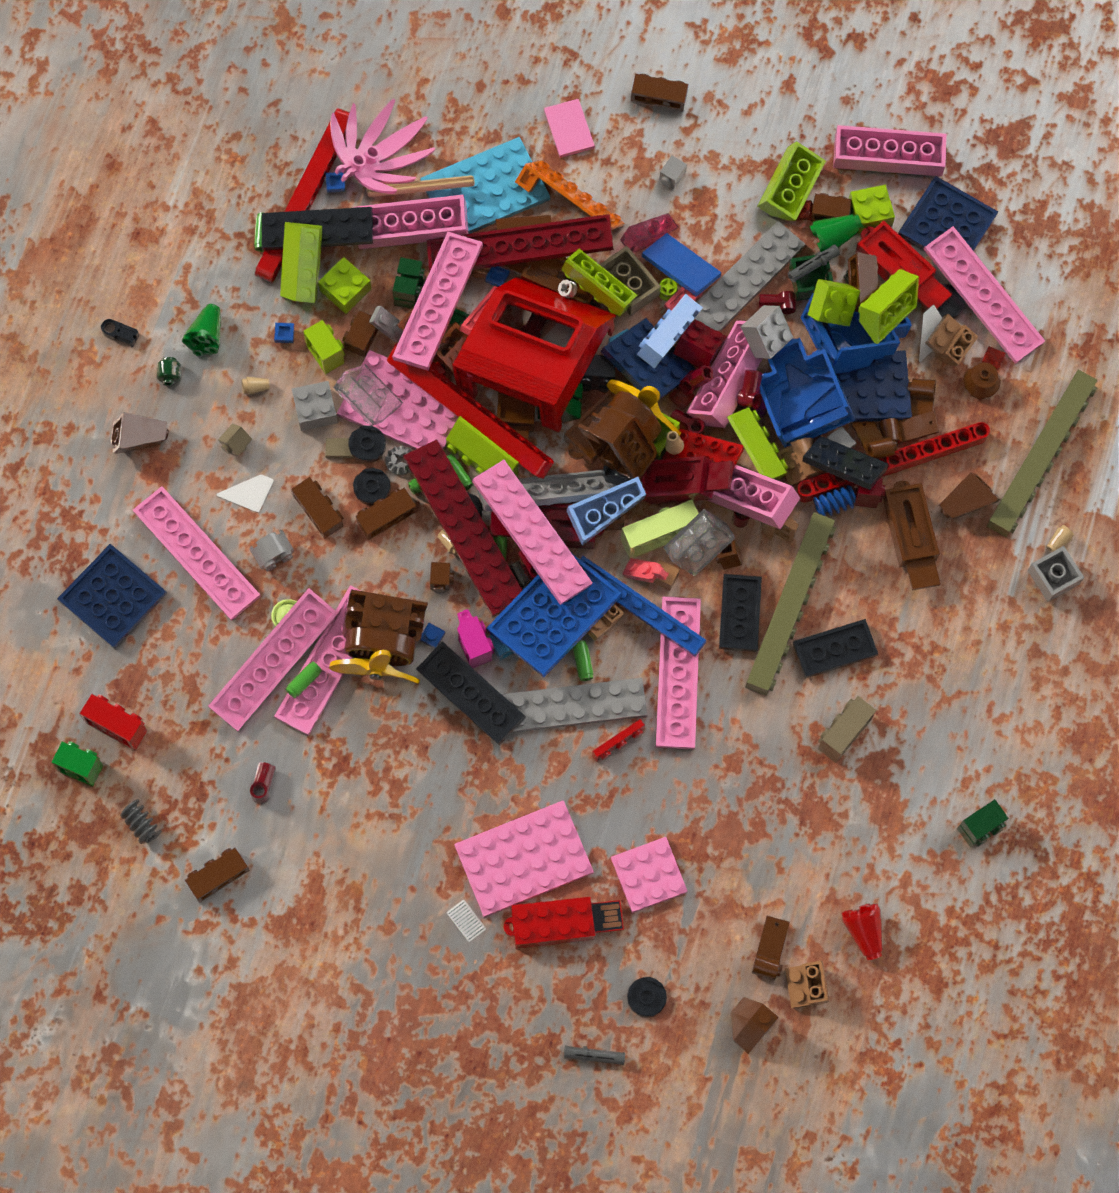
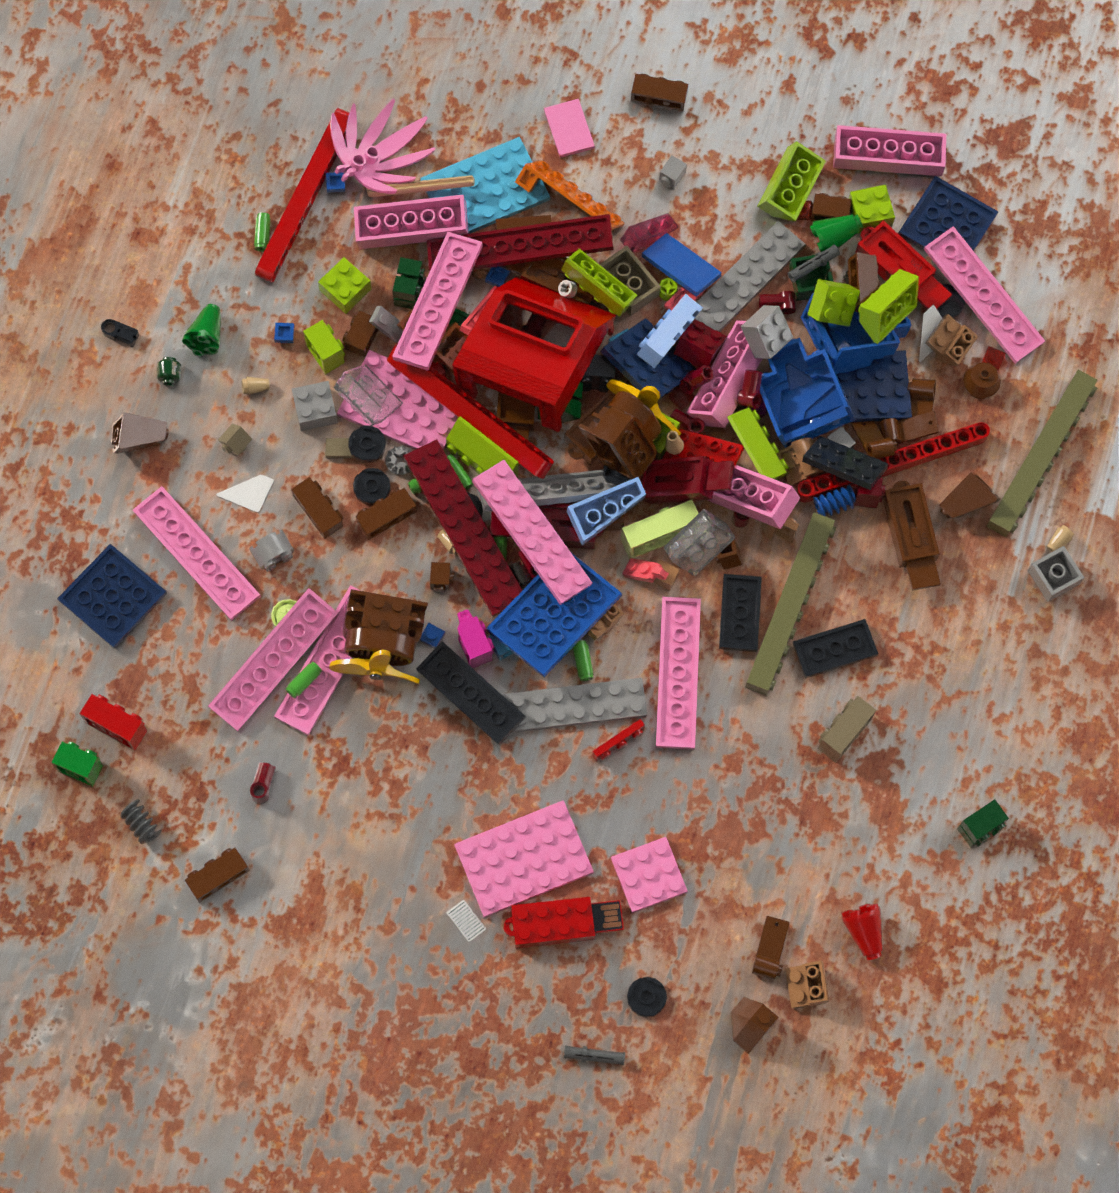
black plate [262,207,373,250] -> none
lime slope [280,222,322,303] -> none
blue plate [580,556,707,657] -> none

